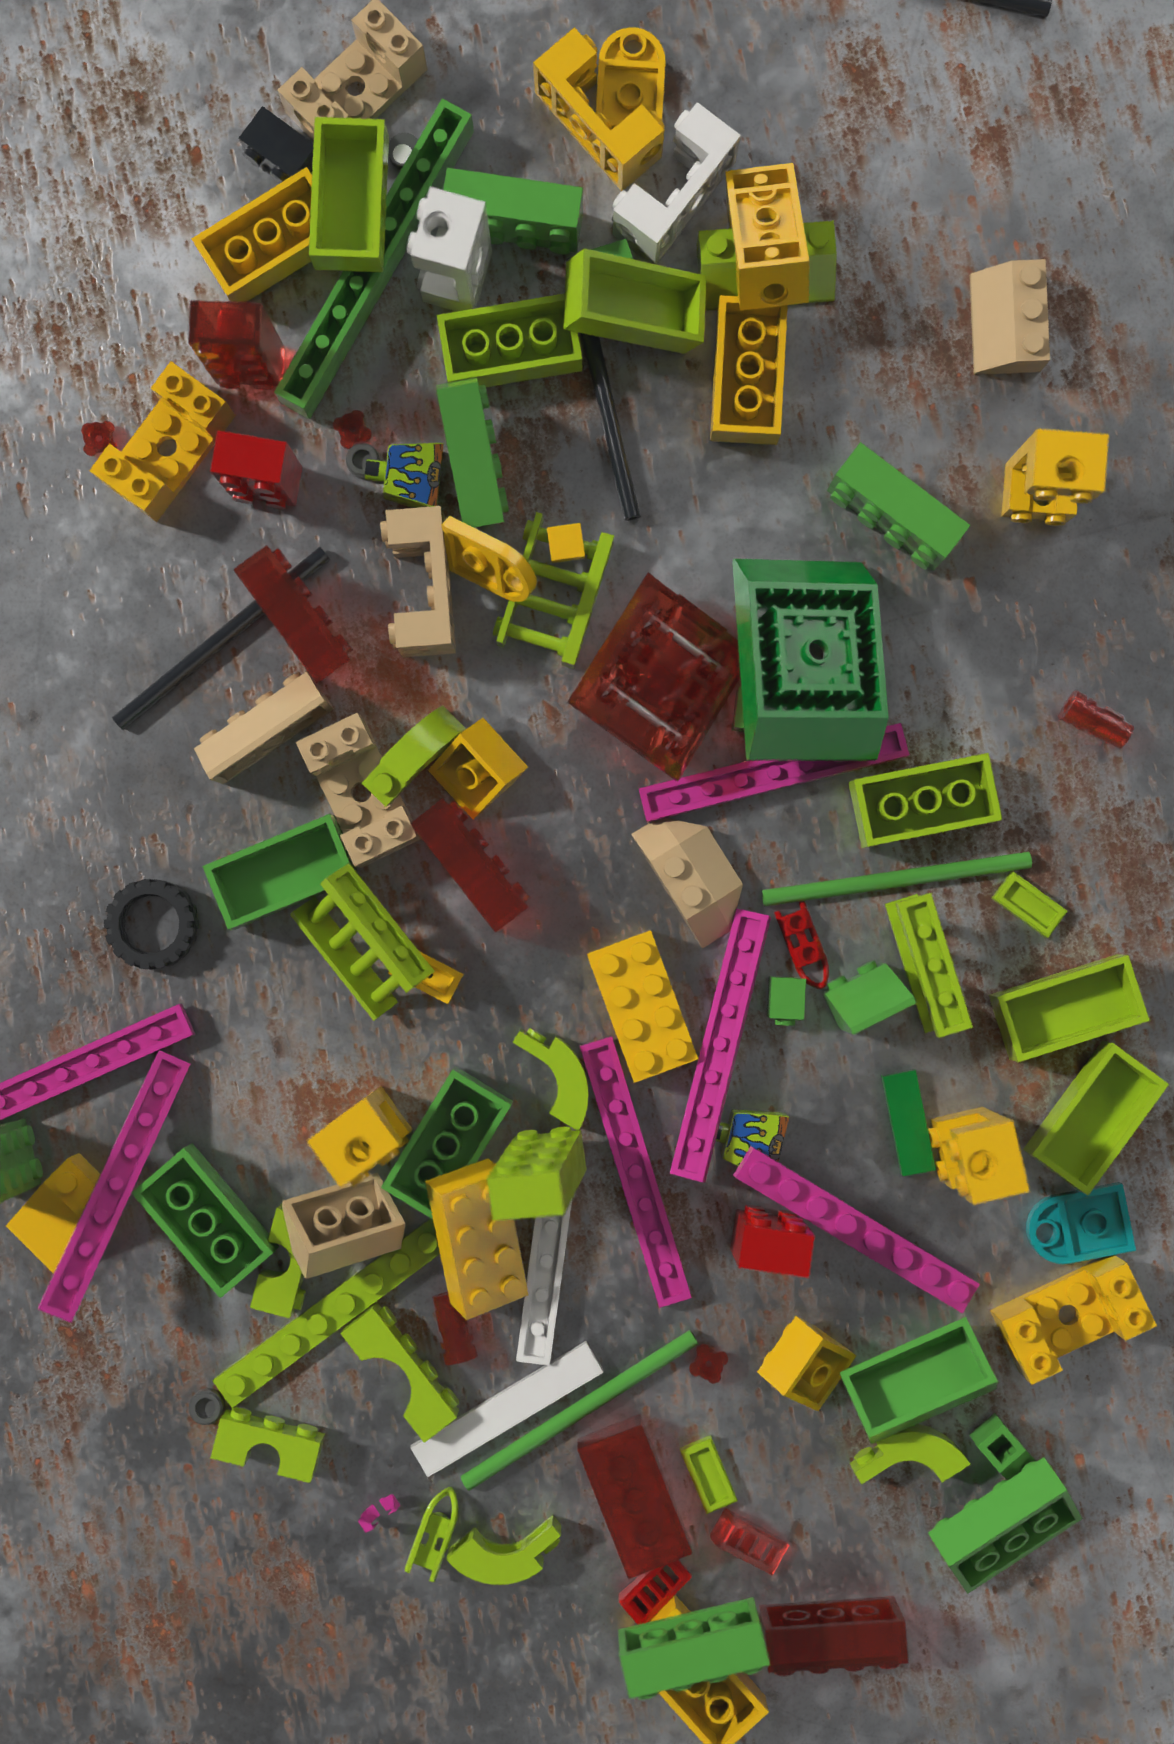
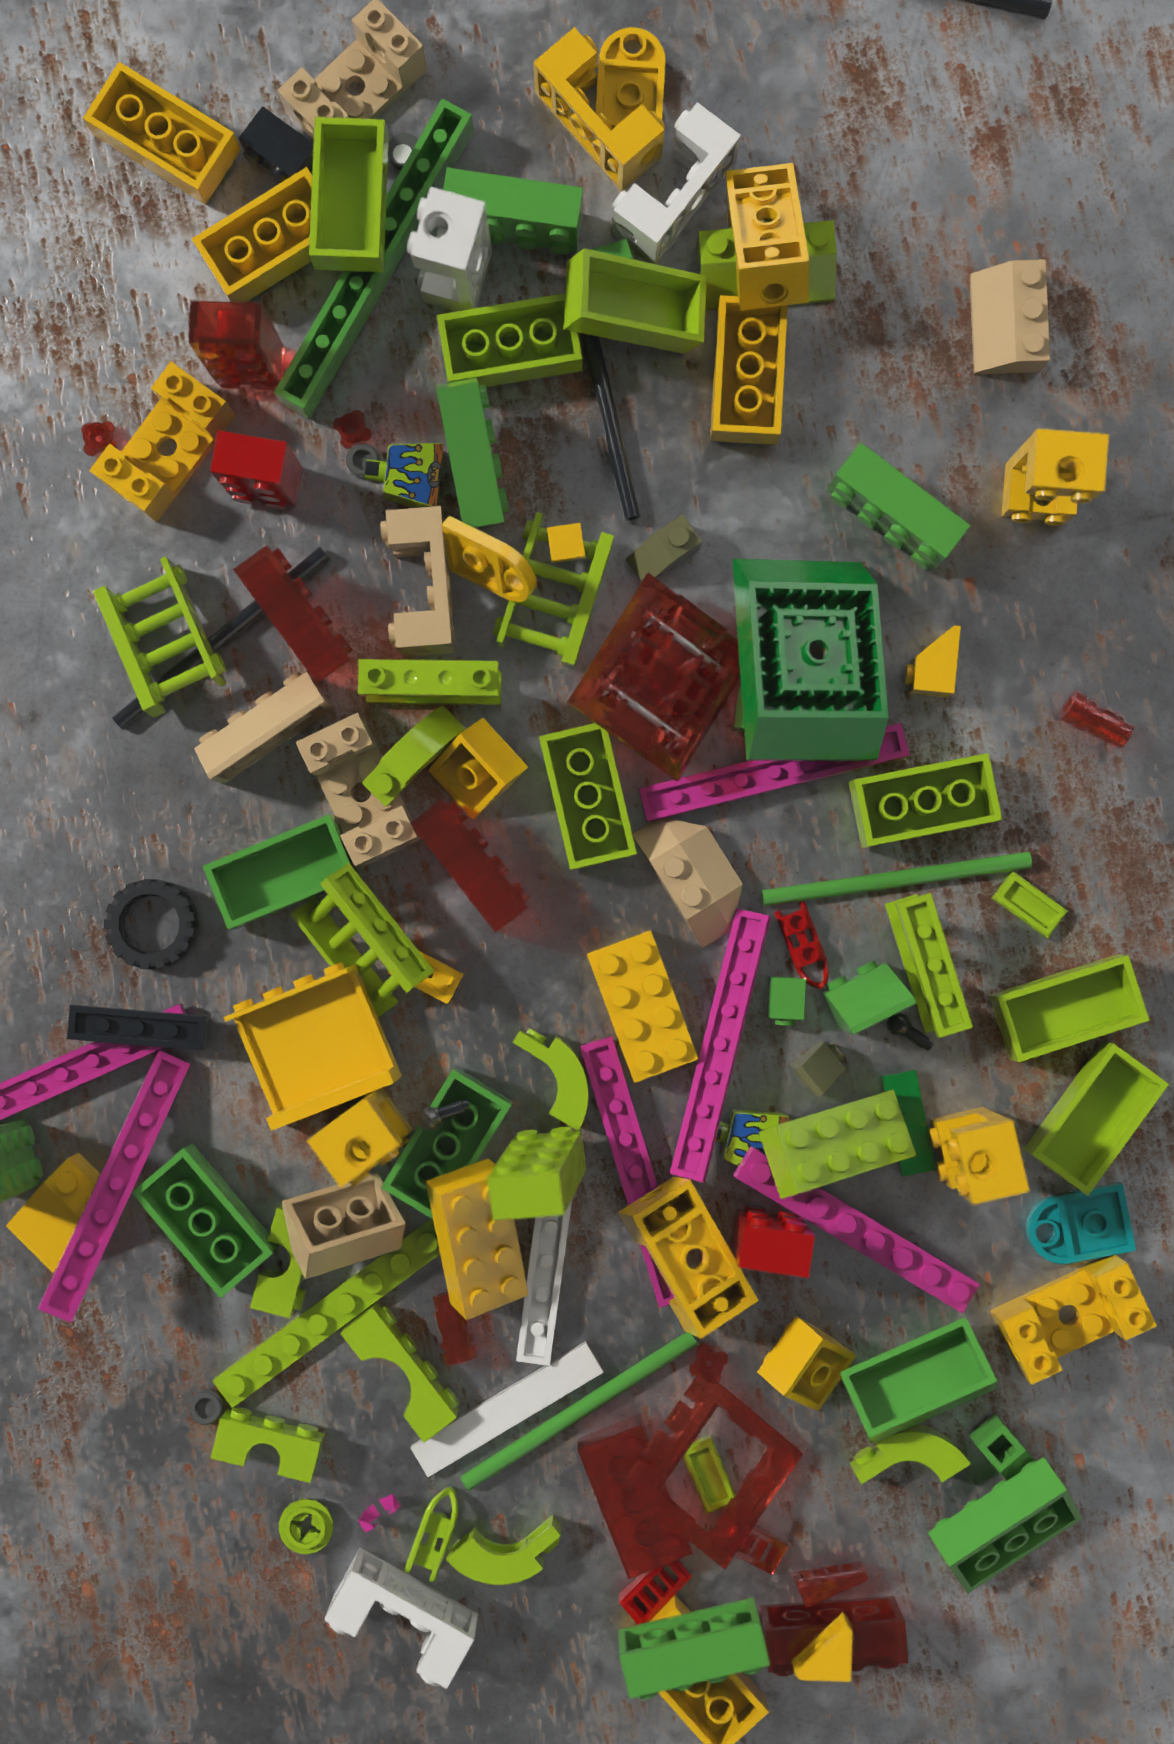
none -> black plate [67,1004,209,1051]
none -> yellow brick [83,62,241,205]
none -> lime fence [93,556,227,718]
none -> yellow panel [224,961,402,1131]
none -> lime gear [279,1497,334,1554]
none -> white plate [324,1548,478,1689]
none -> lime fence [358,659,502,705]
none -> piece [418,1099,470,1131]
none -> lime brick [539,721,637,871]
none -> yellow plate [617,1176,759,1339]
none -> clear red hinge [624,1374,803,1570]
none -> olive slope [626,514,702,587]
none -> lime piece [758,1089,917,1199]
none -> olive slope [789,1040,846,1098]
none -> clear red slope [792,1561,869,1608]
none -> yellow slope [792,1612,852,1682]
none -> black piece [887,1012,933,1051]
none -> yellow slope [904,625,961,698]

